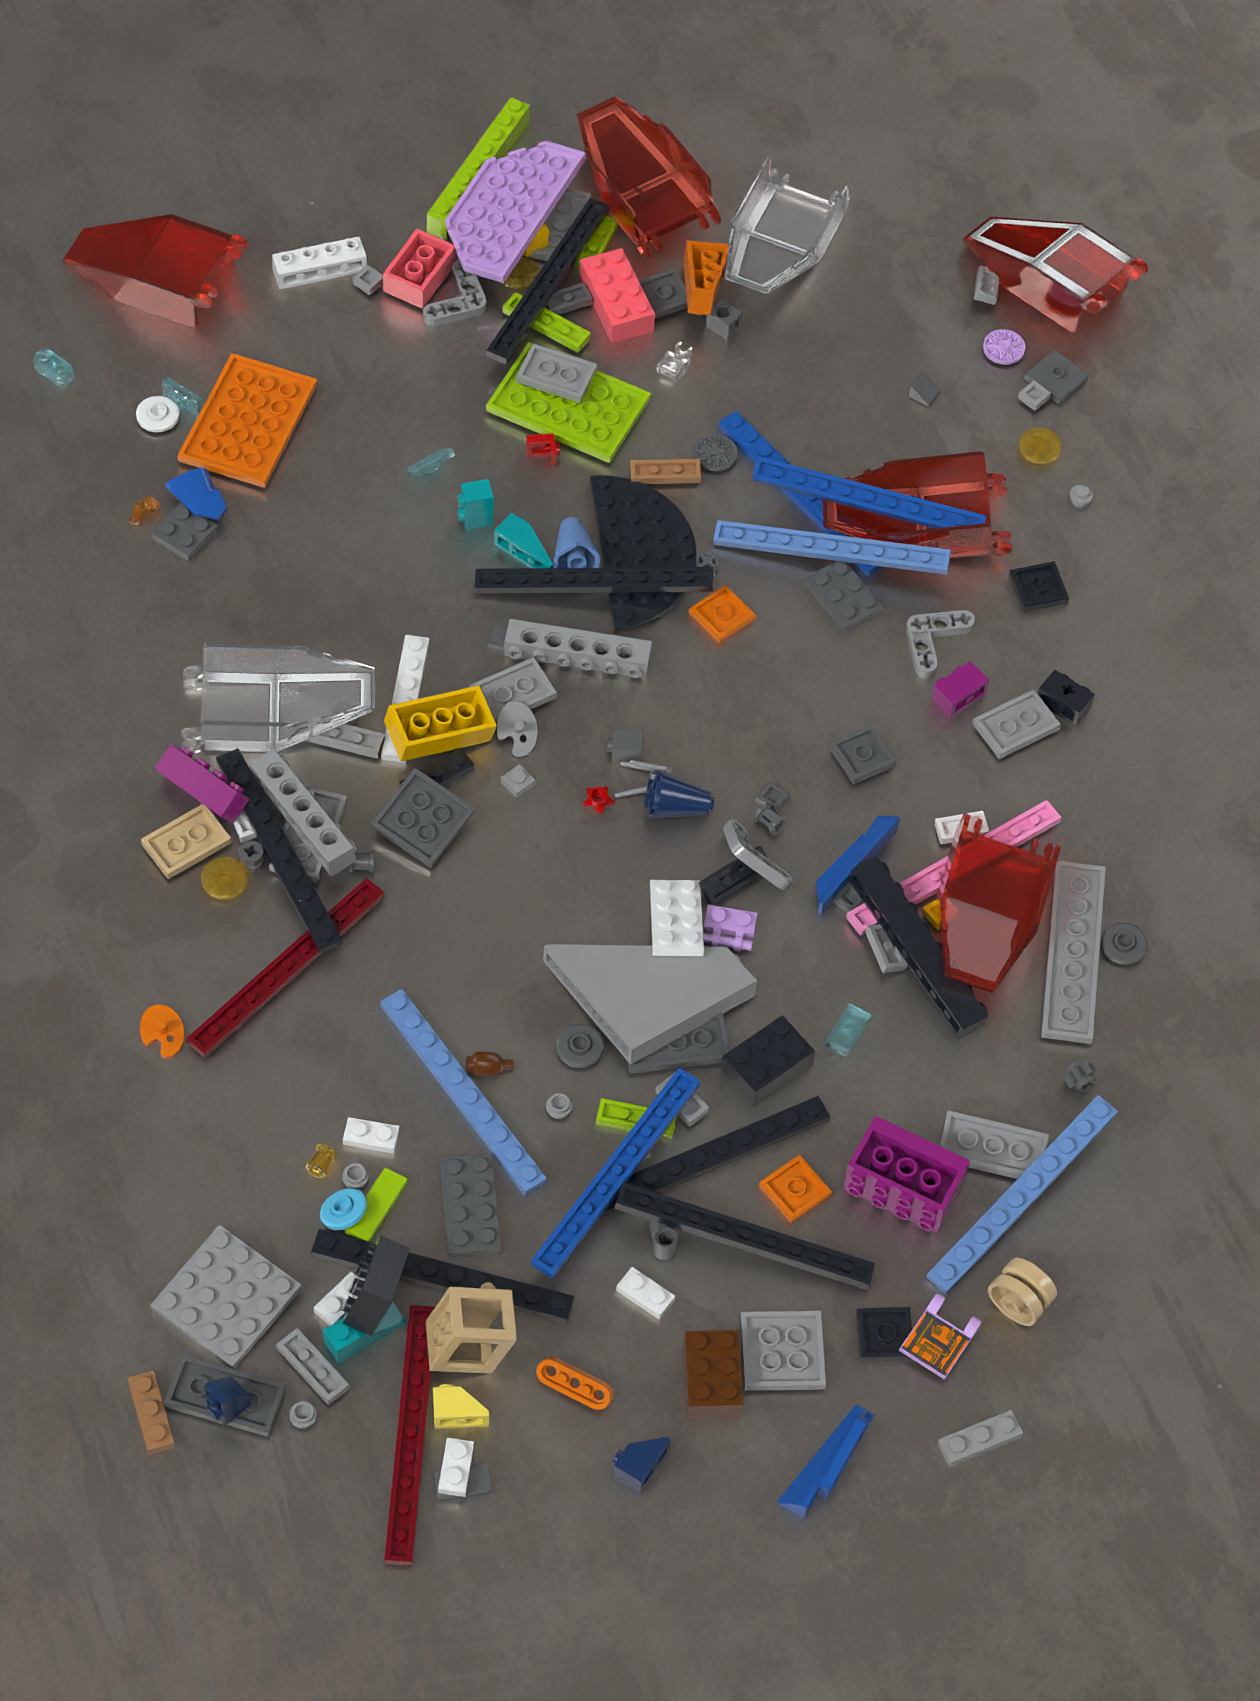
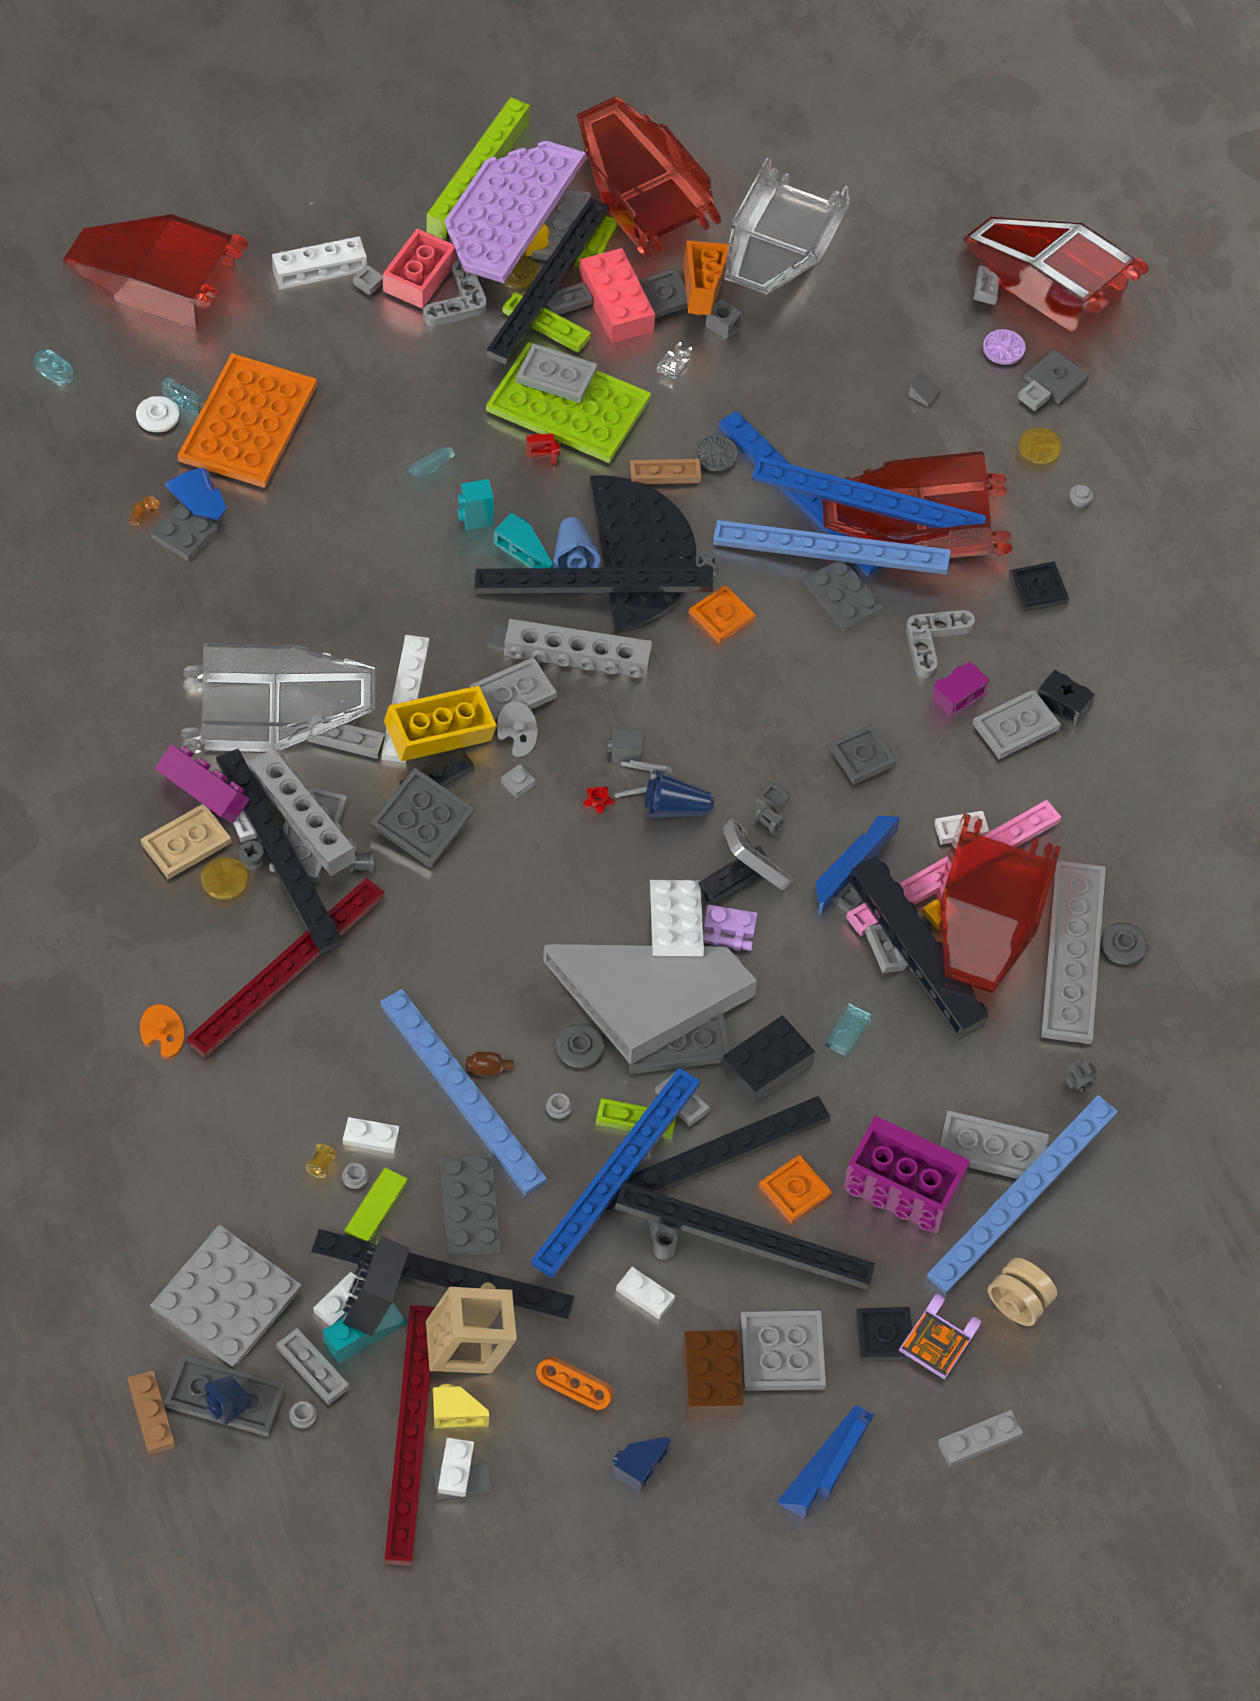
medium azure wheel [320,1188,367,1230] -> none

